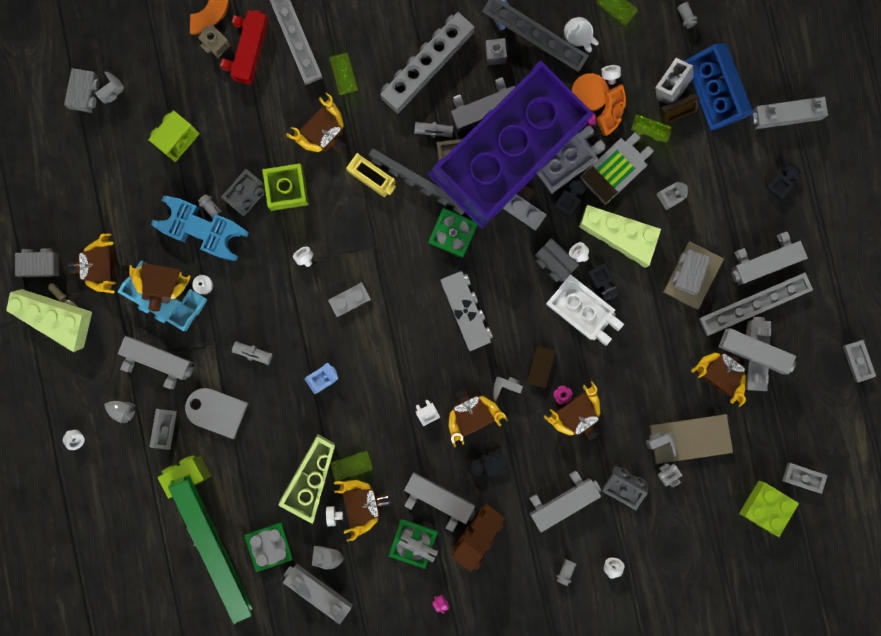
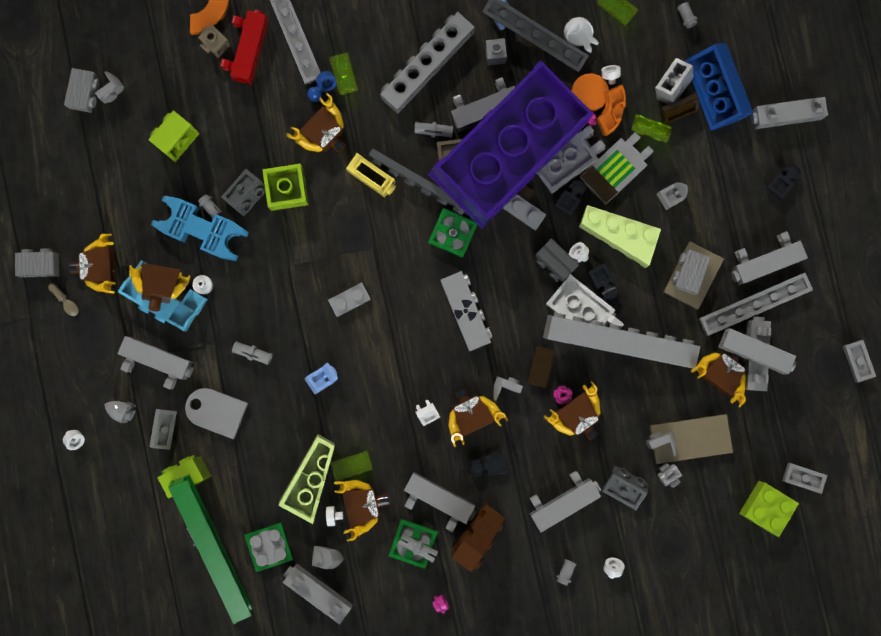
yellowish green wedge [6,289,92,352] -> none
white tile [293,247,313,267] -> none
none -> blue plate [307,71,337,102]
none -> light grey brick [543,312,701,368]

